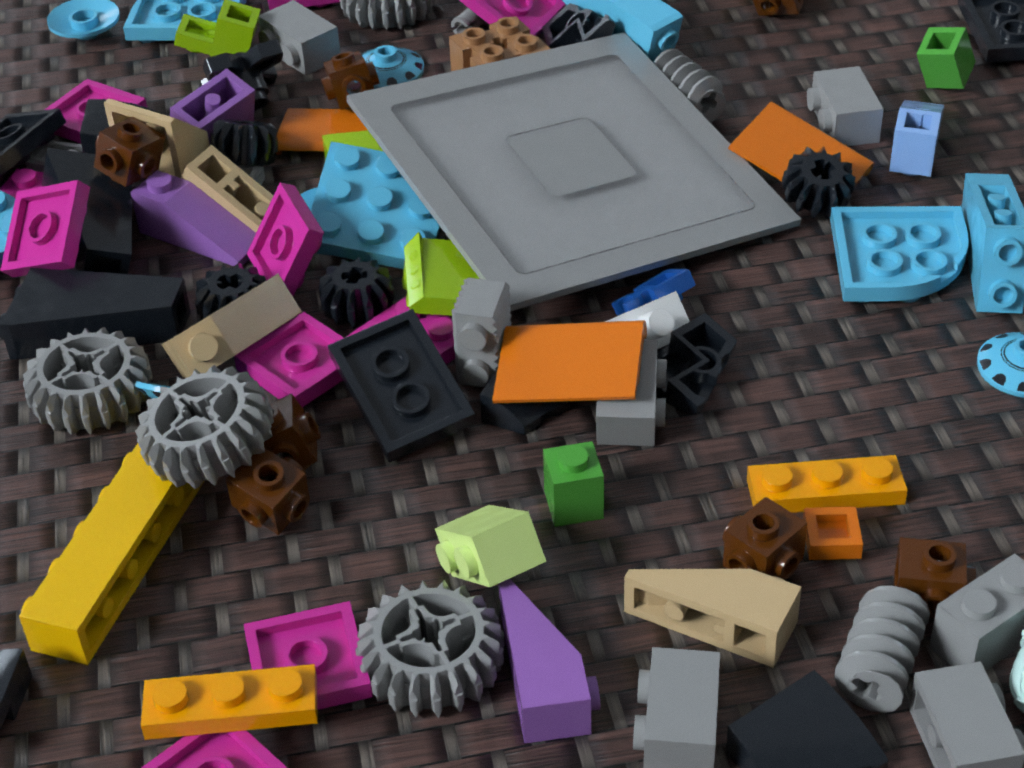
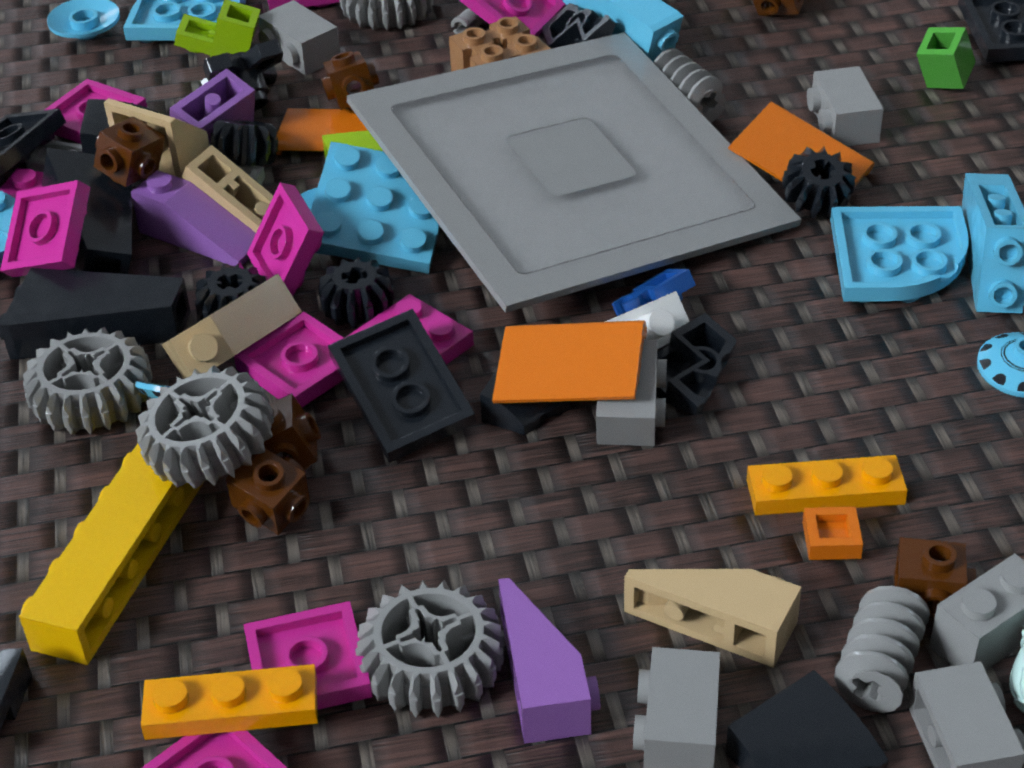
medium azure dish [354,45,424,89] -> none
lime slope [402,232,479,316] -> none
yellowish green brick [435,505,546,587] -> none
light grey brick [451,278,512,387] -> none
bright green brick [543,441,604,527] -> none
reddish brown brick [722,497,807,580] -> none
light blue slope [889,100,944,177] -> none

